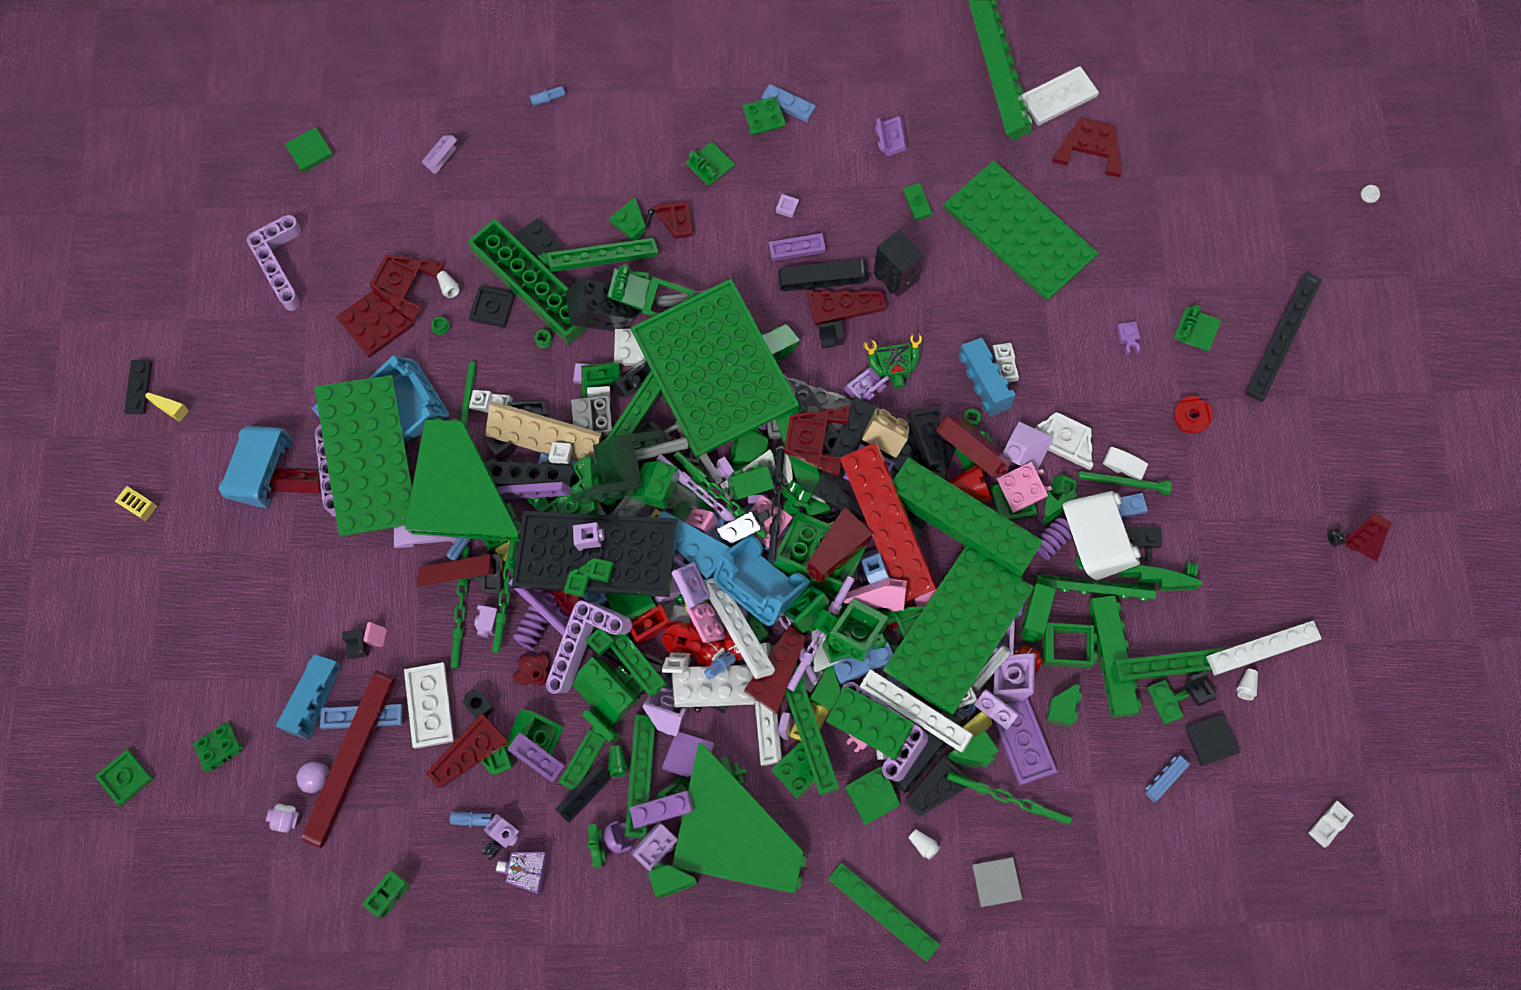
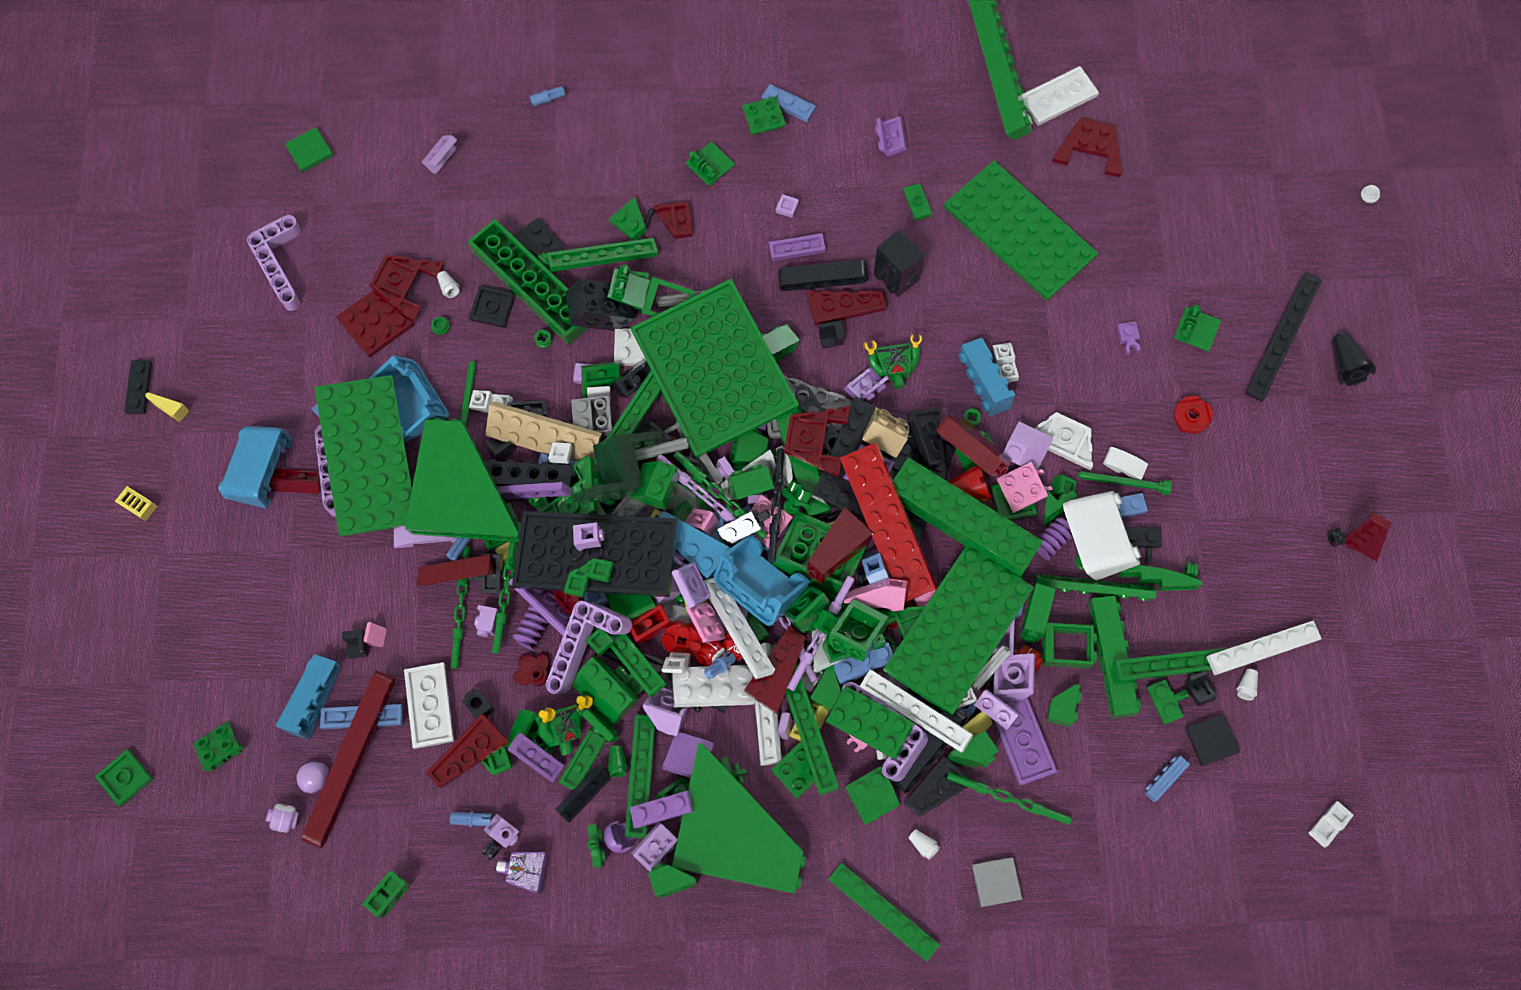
none -> torso [535,695,593,756]
none -> black cone [1332,333,1376,386]

